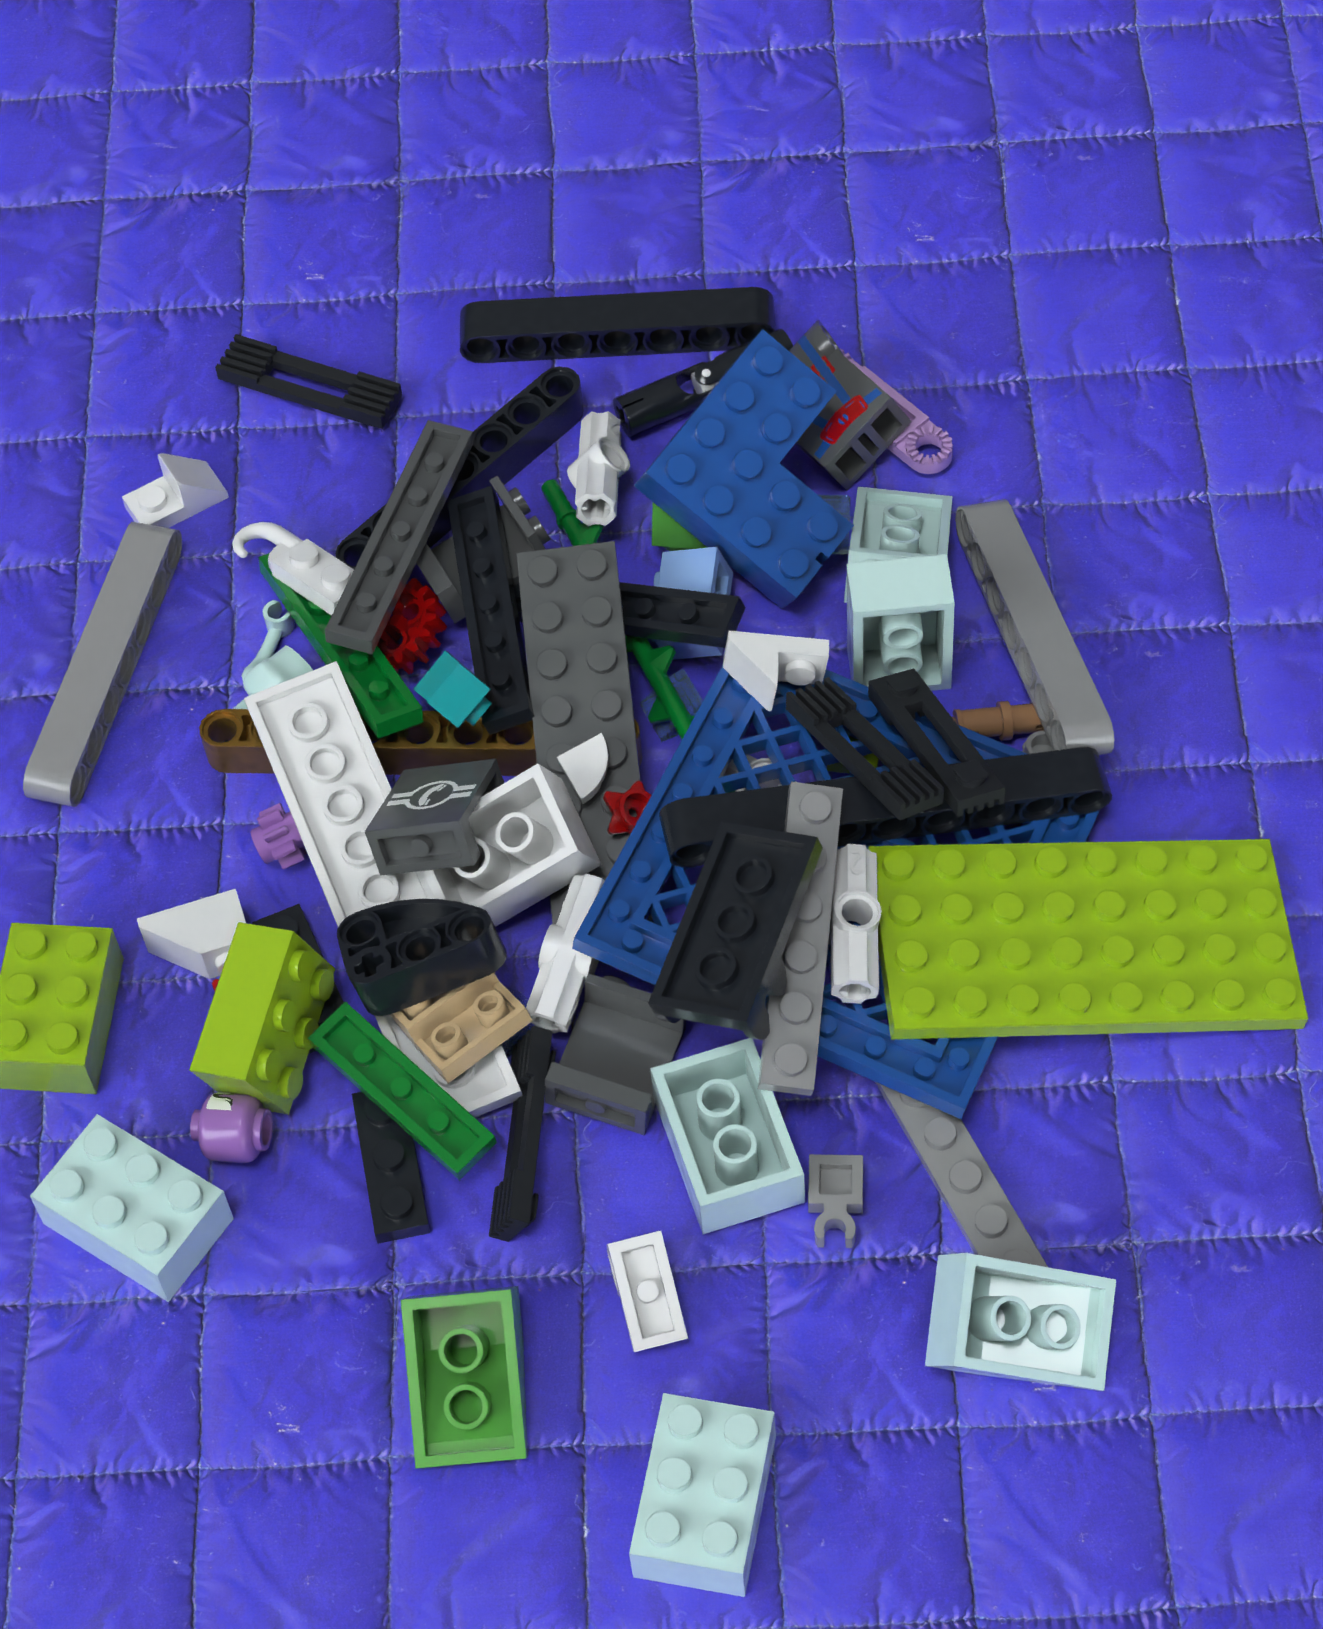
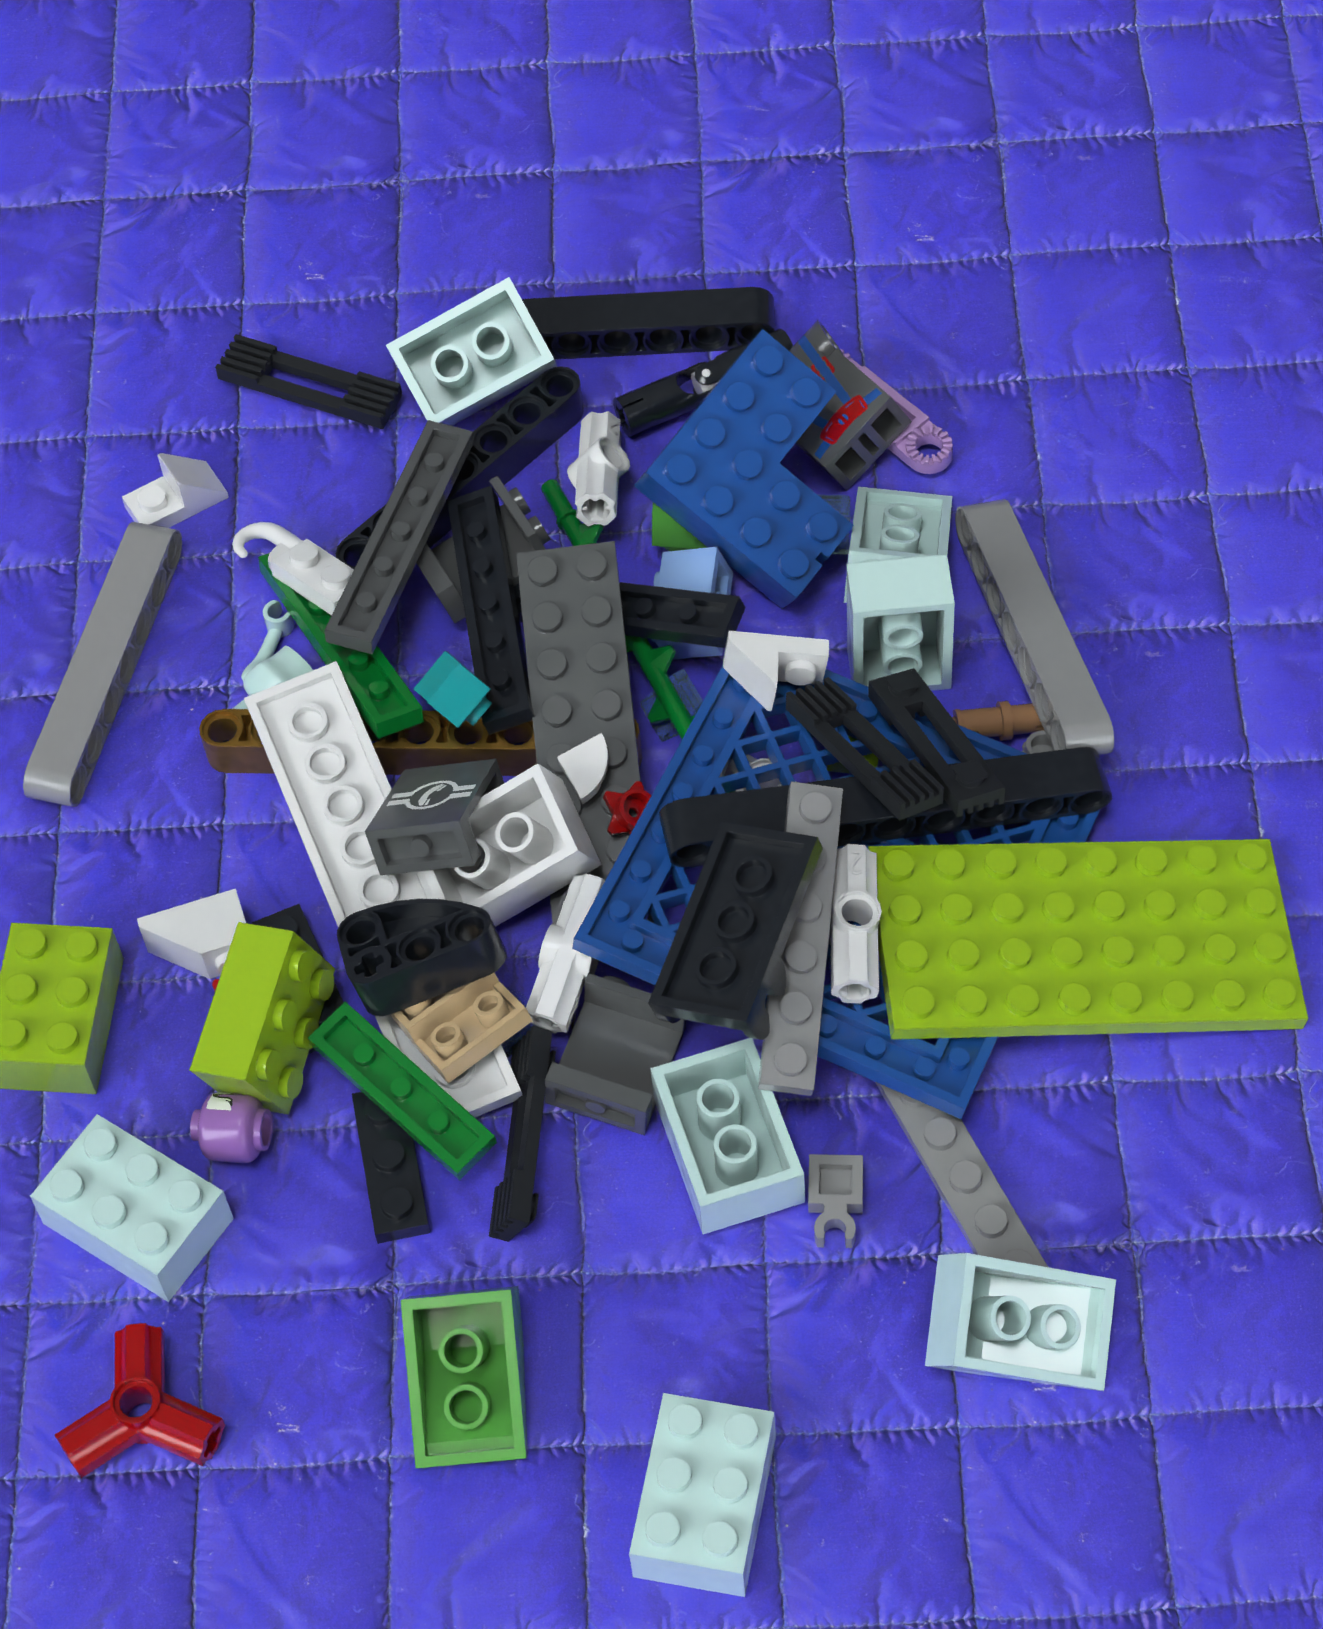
medium lavender gear [250,803,306,870] -> none
red gear [377,578,447,675] -> none
white plate [606,1230,688,1352] -> none
none -> red piece [55,1323,225,1478]
none -> light aqua brick [386,277,557,426]

